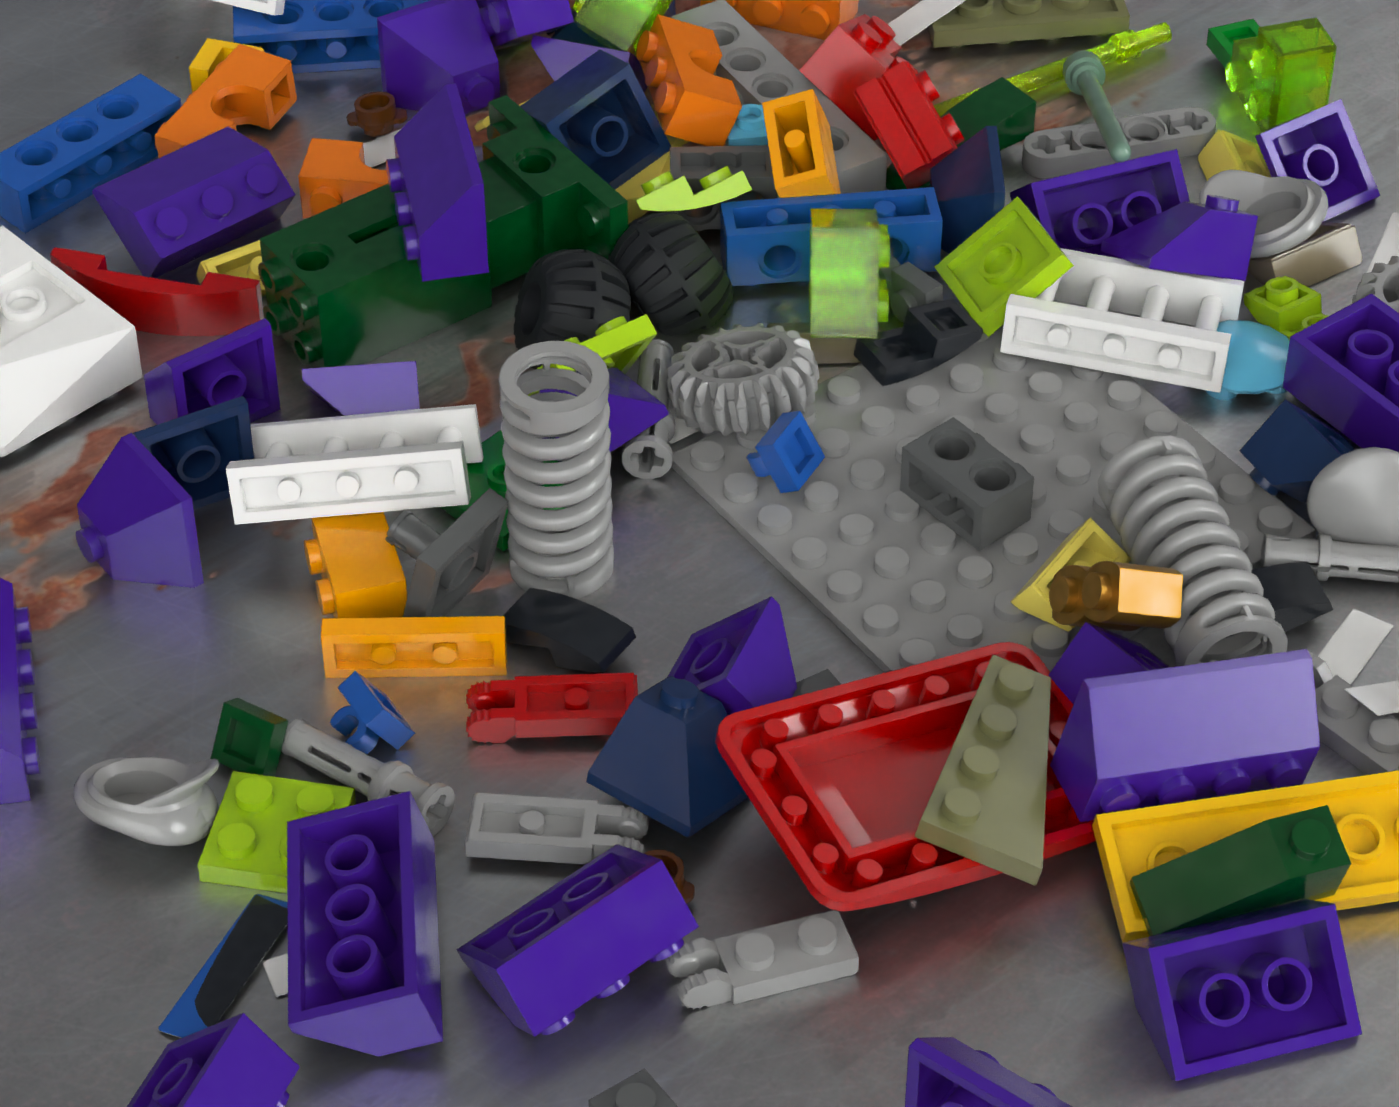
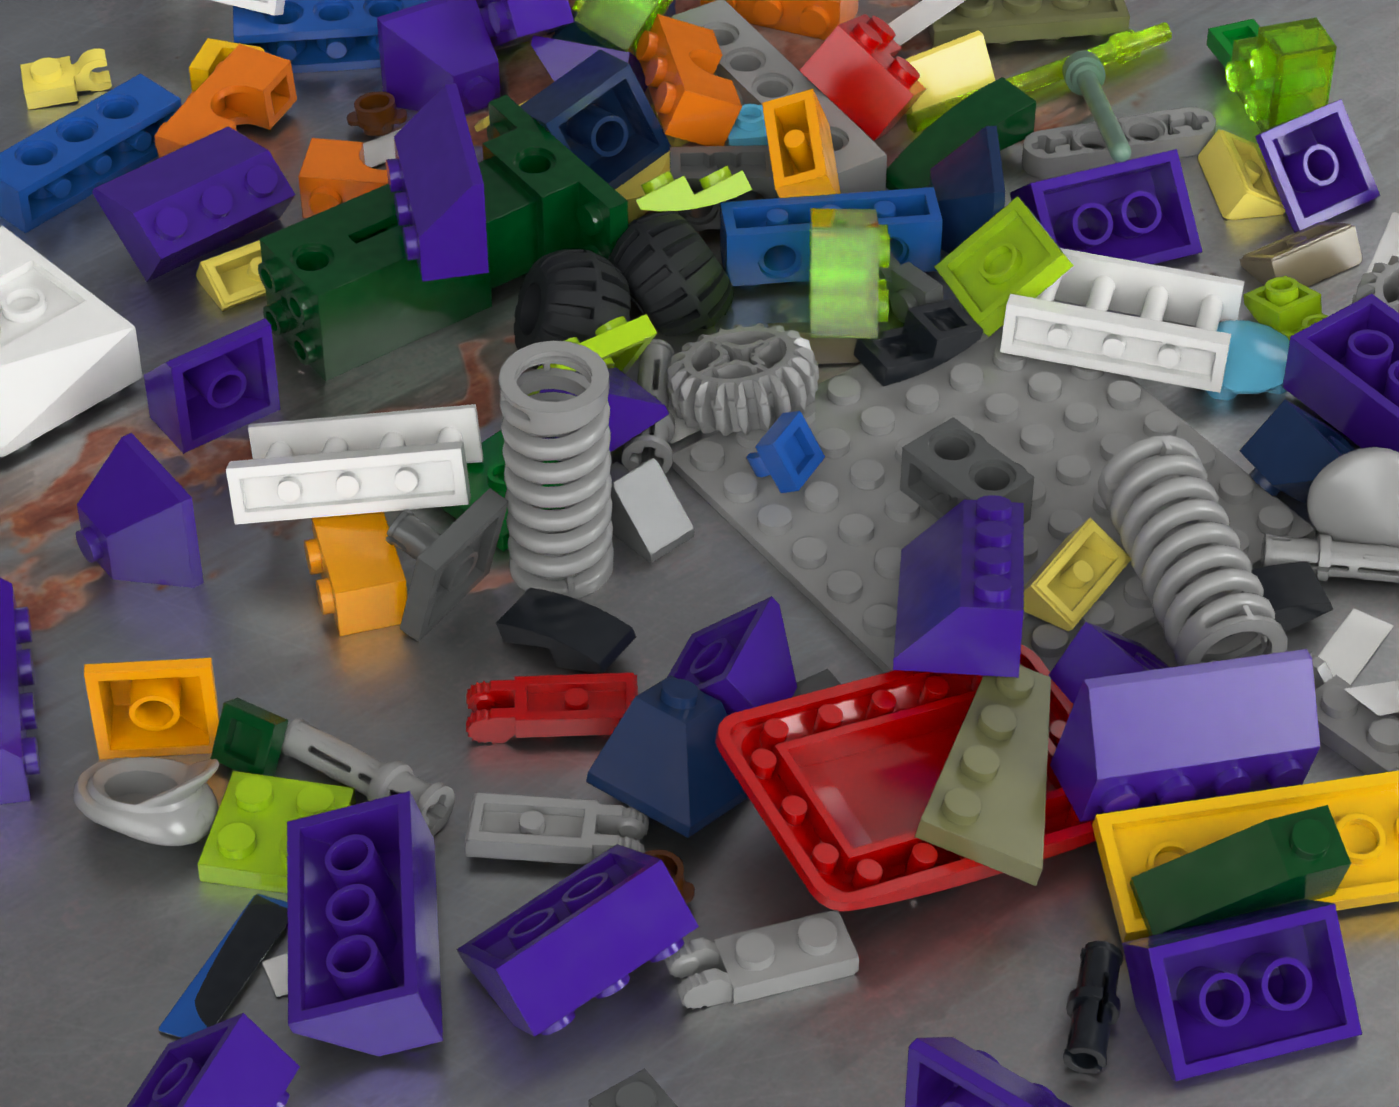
red slope [50,247,264,336] -> none
dark blue slope [132,396,254,510] -> none
slope [302,361,420,416] -> none
light orange plate [321,616,507,678] -> none
blue tile [330,671,415,754] -> none
red brick [853,61,965,189] -> none
pearl gold brick [1049,561,1183,631] -> none
dark purple slope [1101,195,1258,281] -> none
light grey piece [1199,170,1328,258] -> none
none -> light yellow plate [20,48,112,110]
none -> light orange slope [84,658,220,759]
none -> slope [610,458,694,563]
none -> dark purple slope [893,495,1024,678]
none -> light yellow slope [905,30,995,121]
none -> black pin [1063,941,1123,1074]

